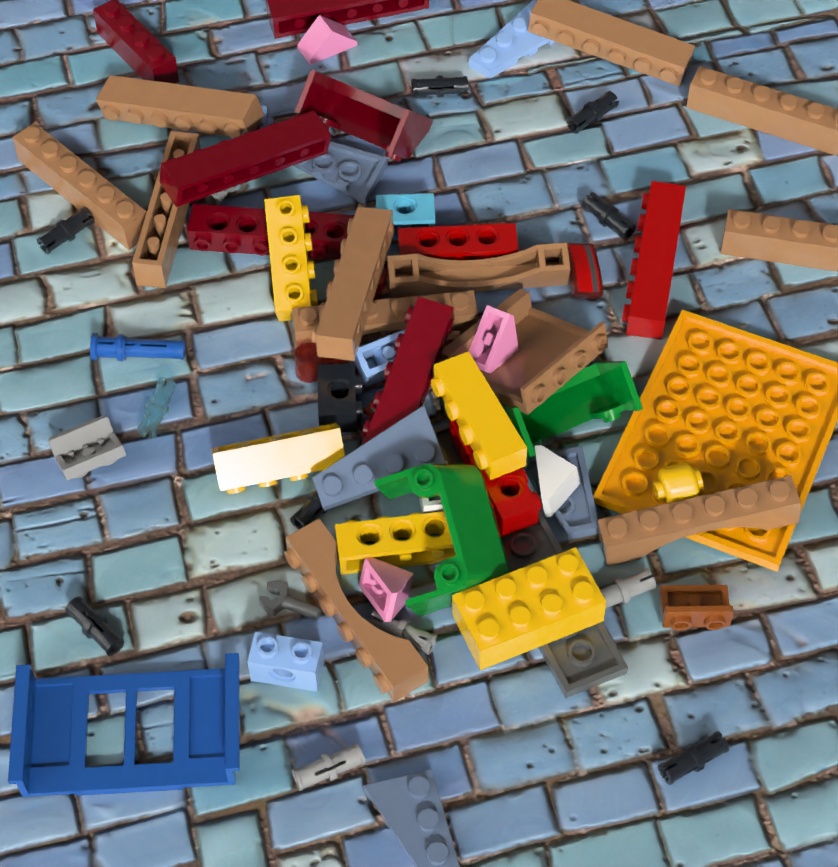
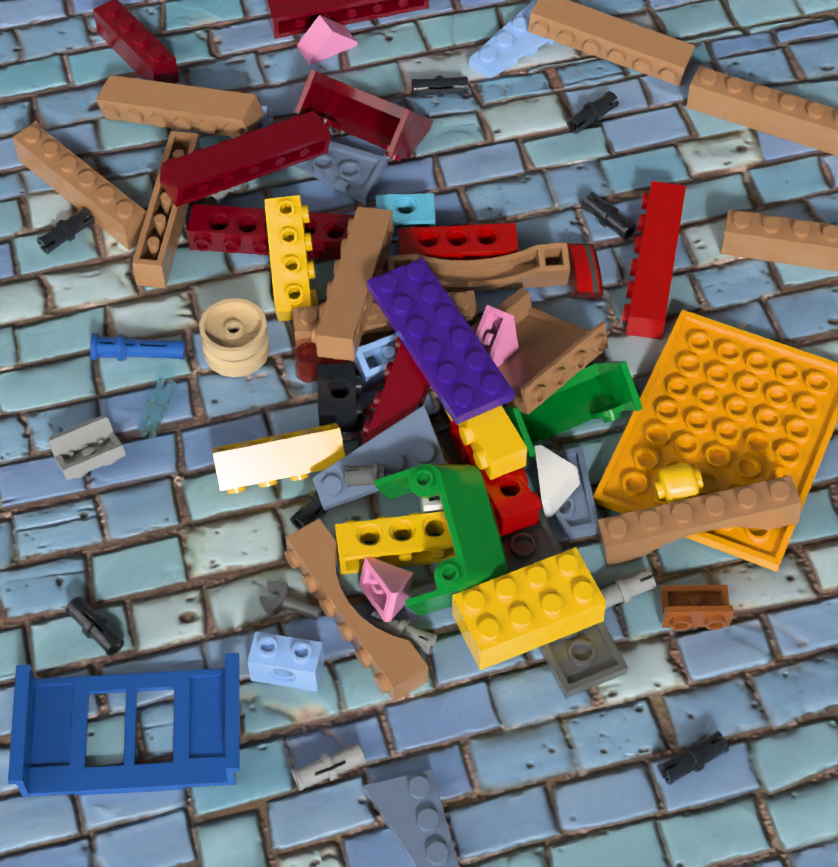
none -> tan wheel [199,298,270,378]
none -> dark grey pin [345,462,387,487]
none -> dark purple plate [367,258,514,425]

